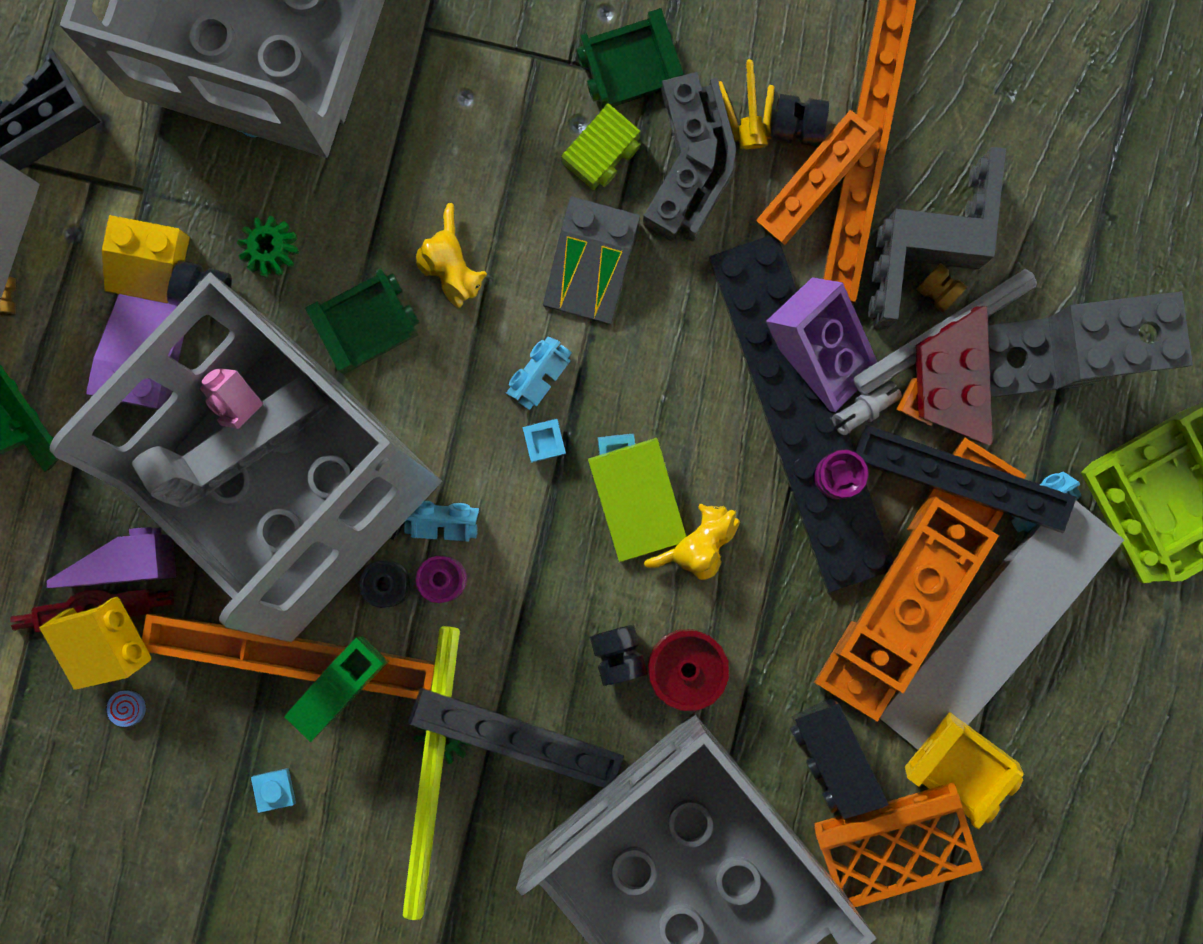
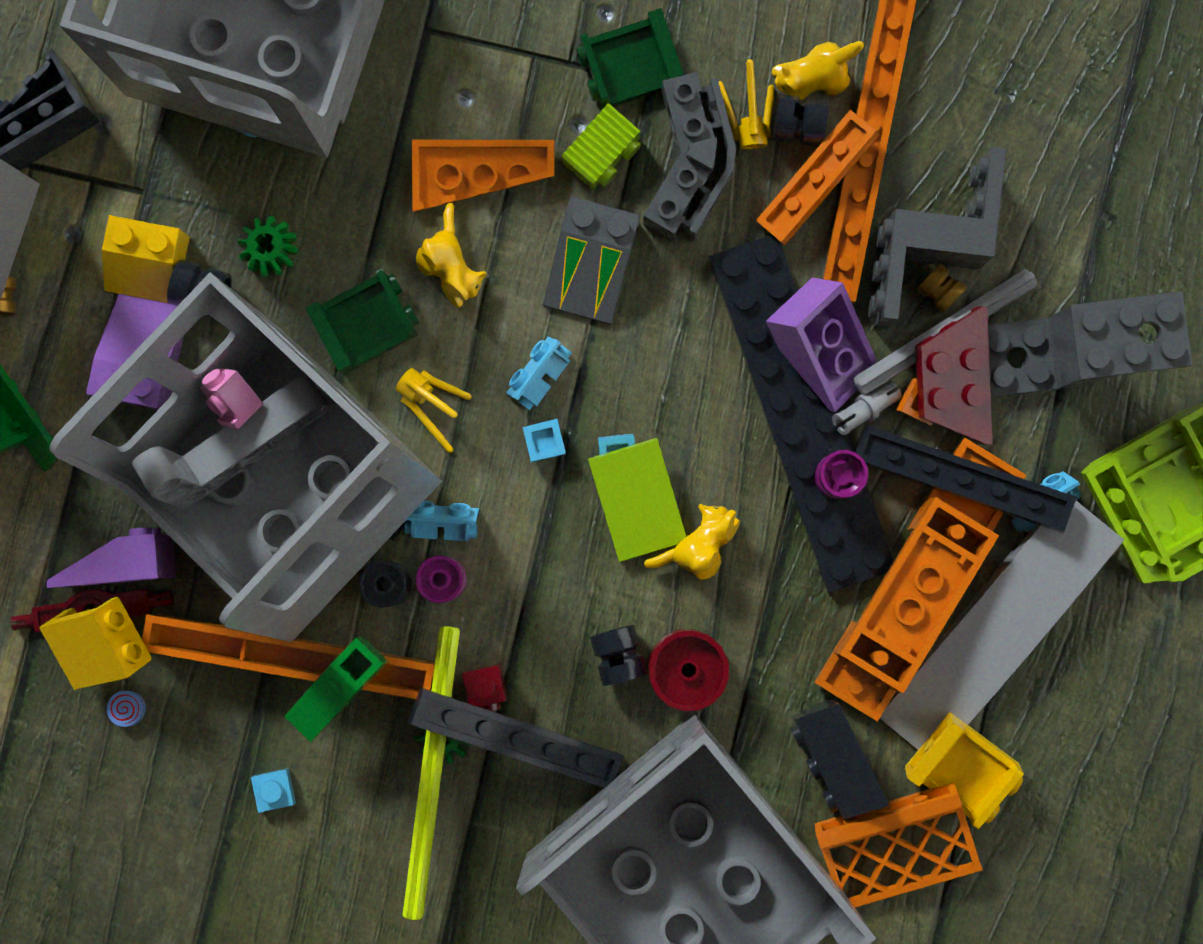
none -> yellow plant [395,368,472,453]
none -> orange wing [412,140,555,212]
none -> dark red brick [462,663,508,711]
none -> yellow animal [771,41,864,101]

